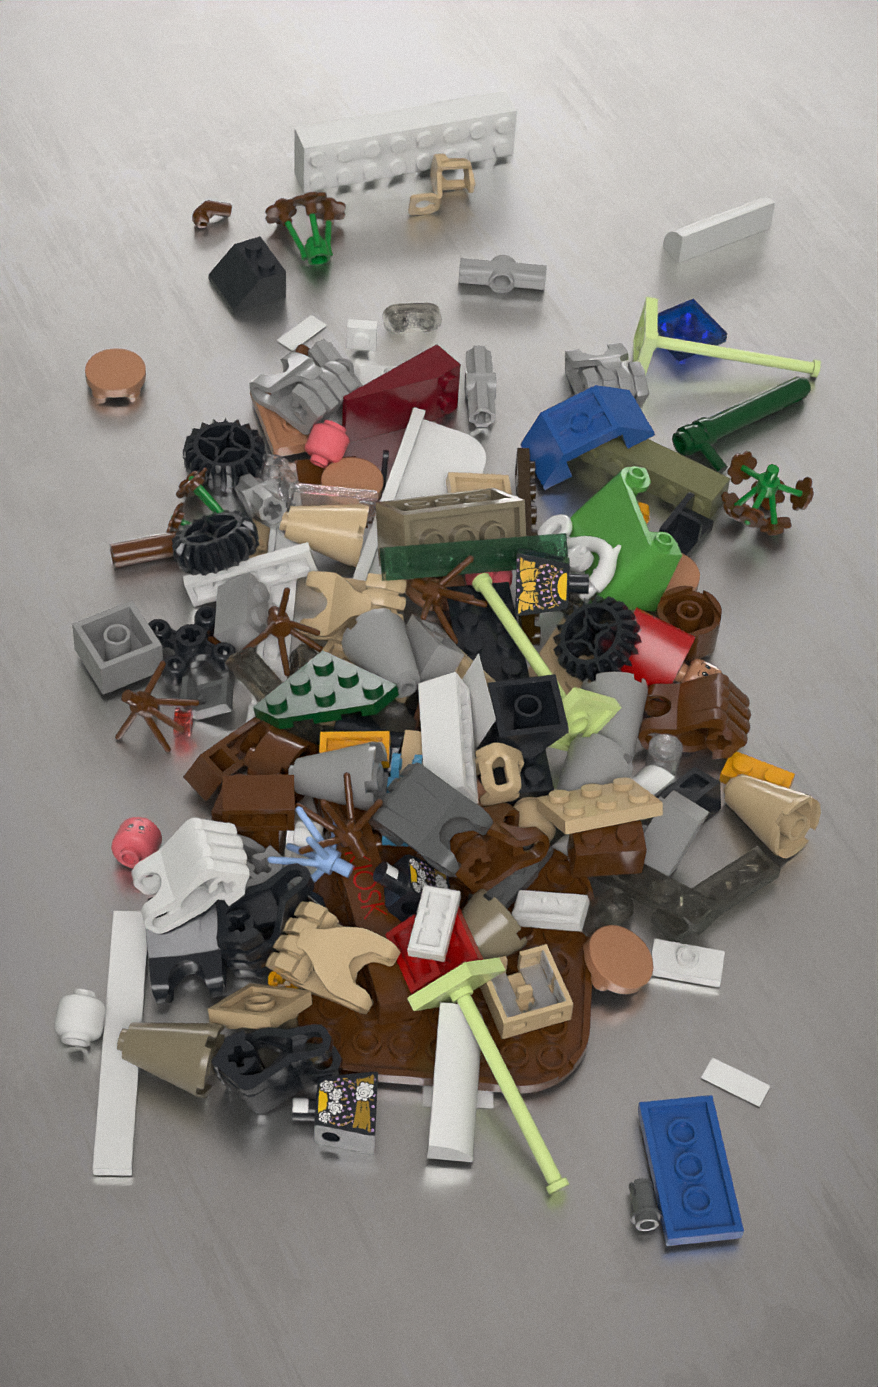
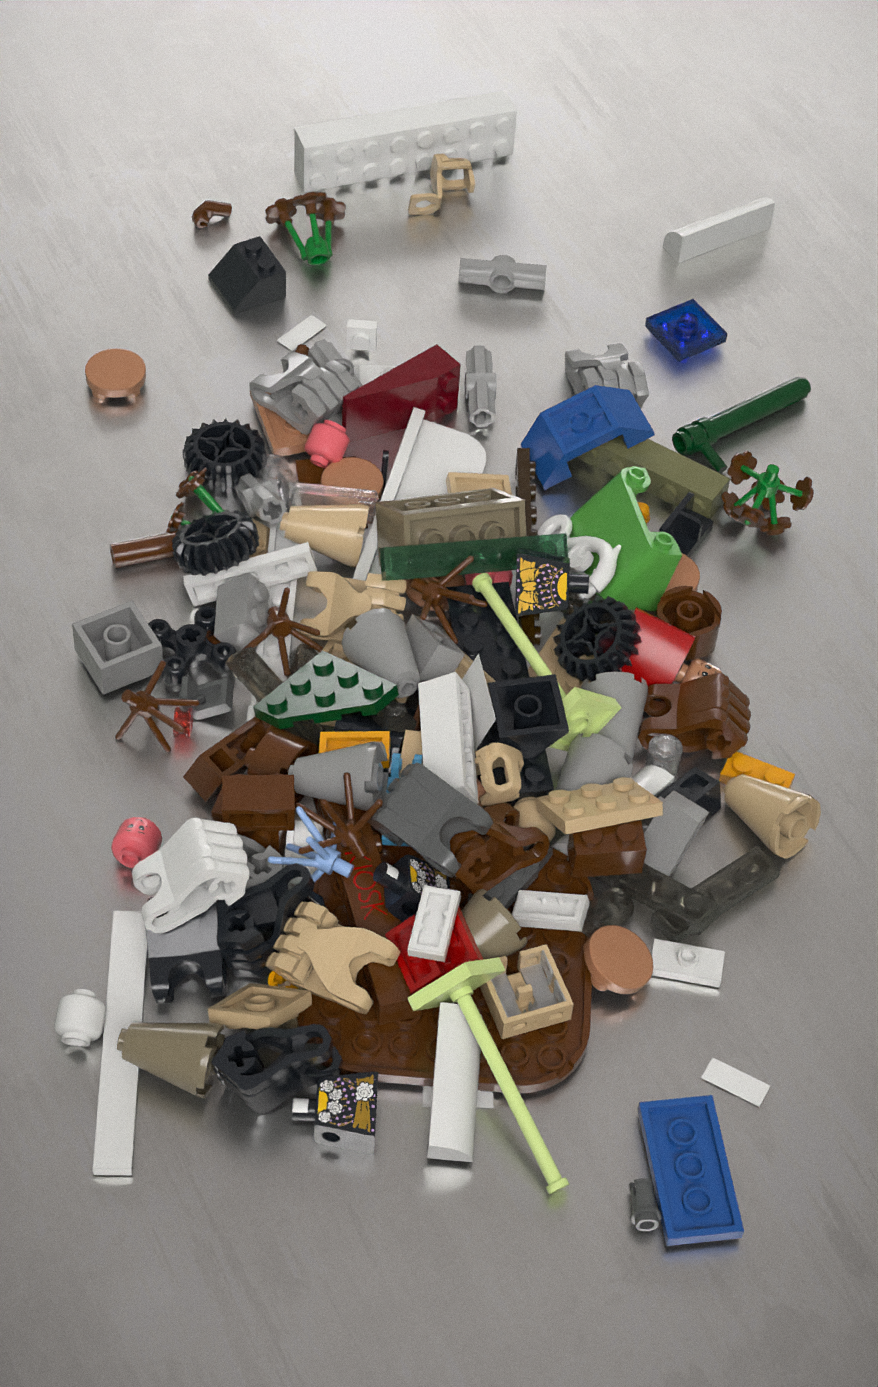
clear smoke plate [382,303,442,333] -> none
yellowish green tile [632,297,821,378] -> none

